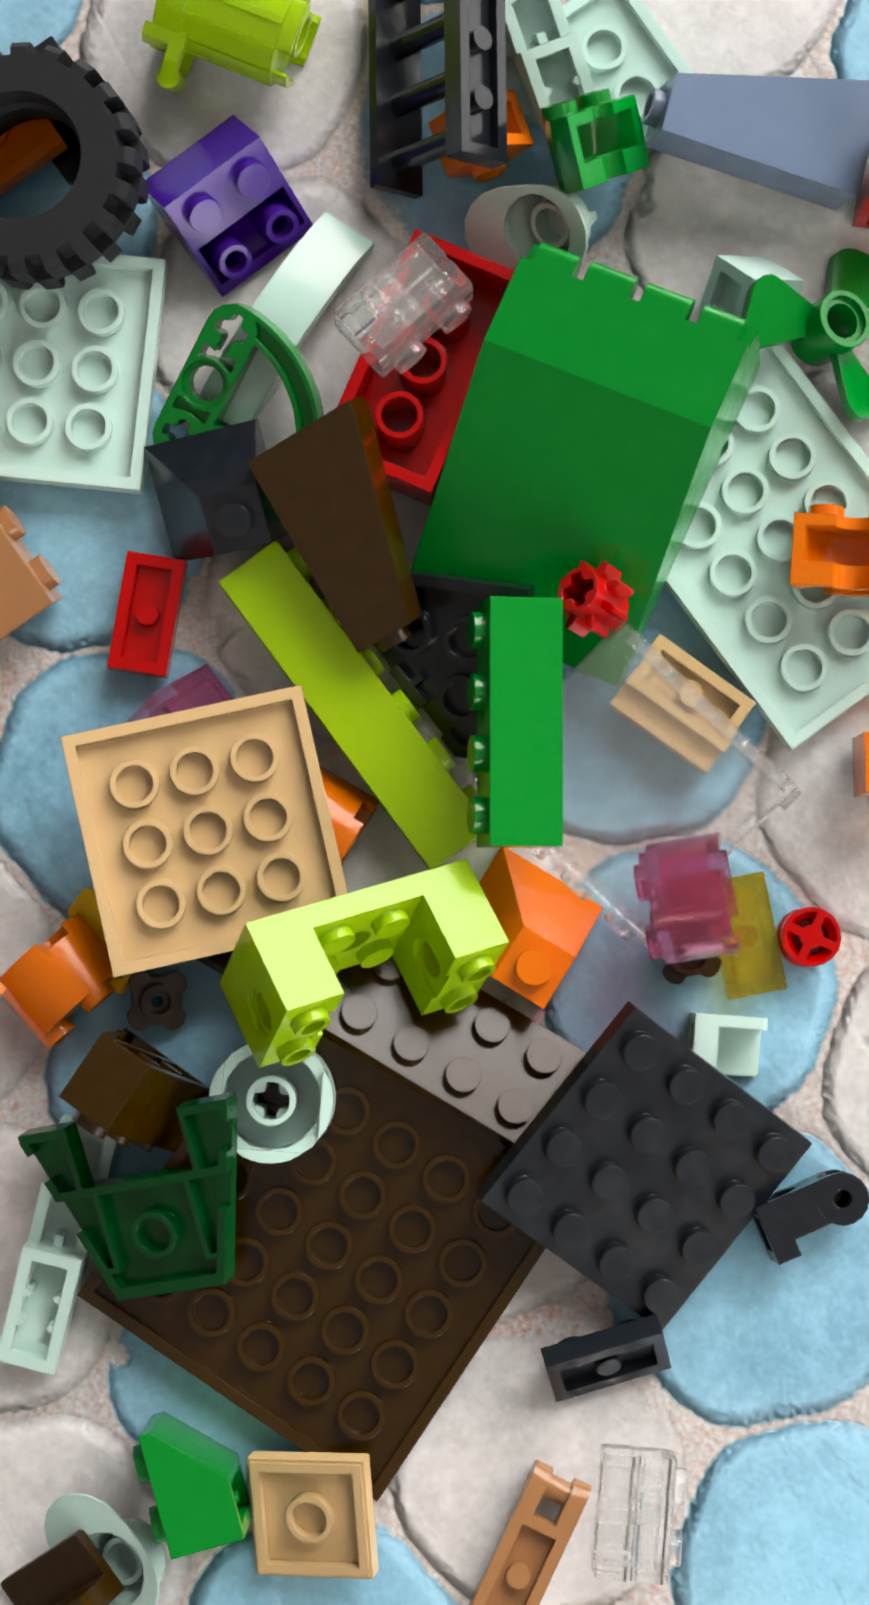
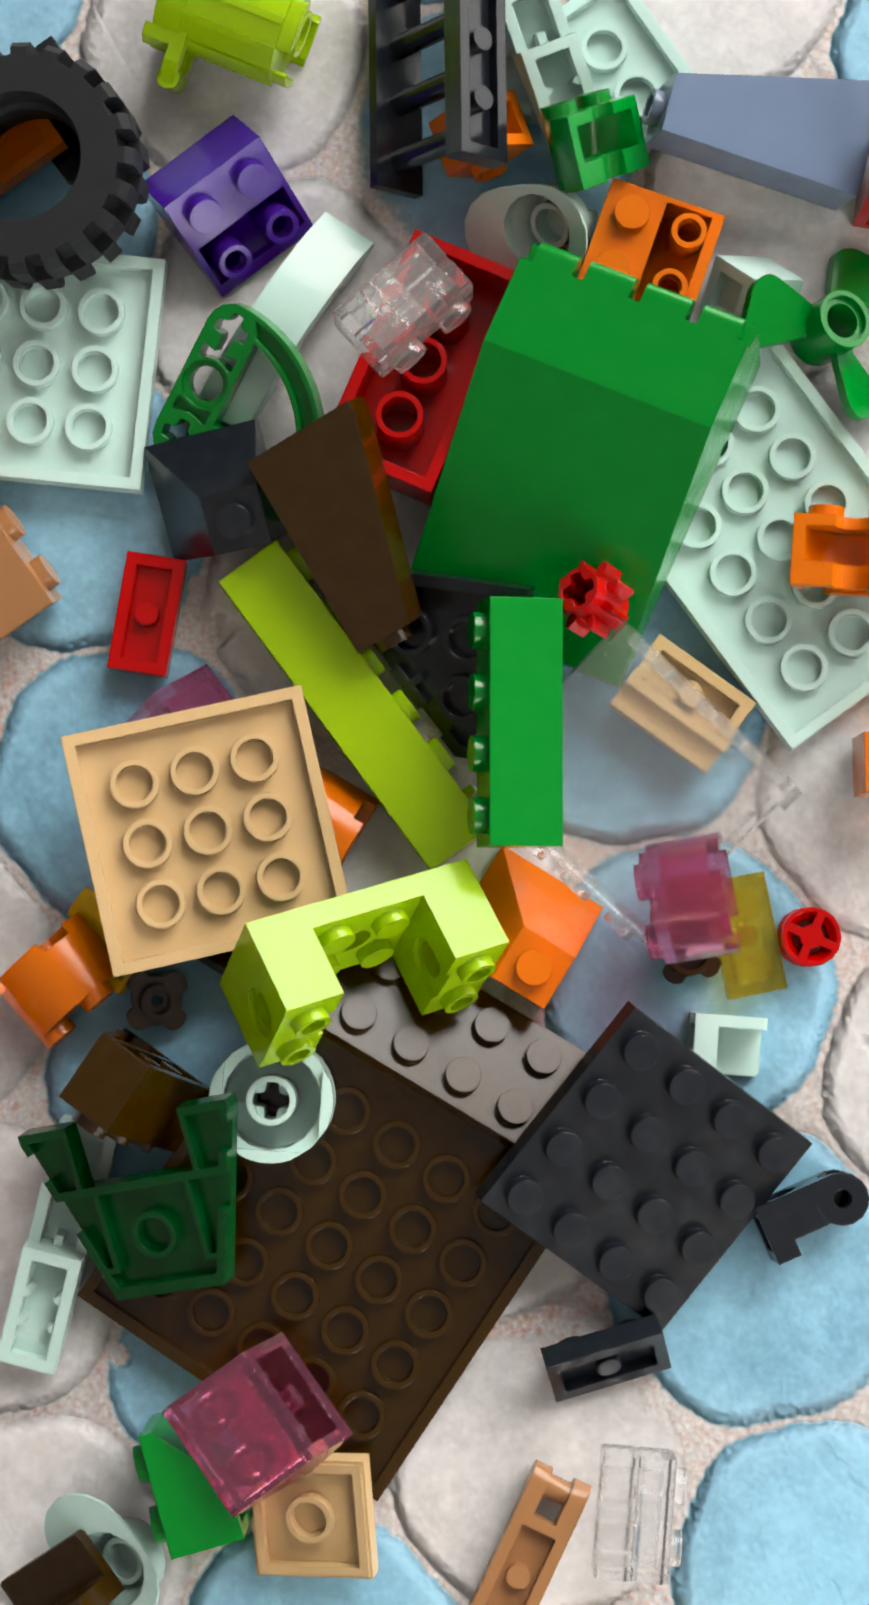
none -> clear pink slope [162,1332,353,1518]
none -> orange slope [578,178,726,320]

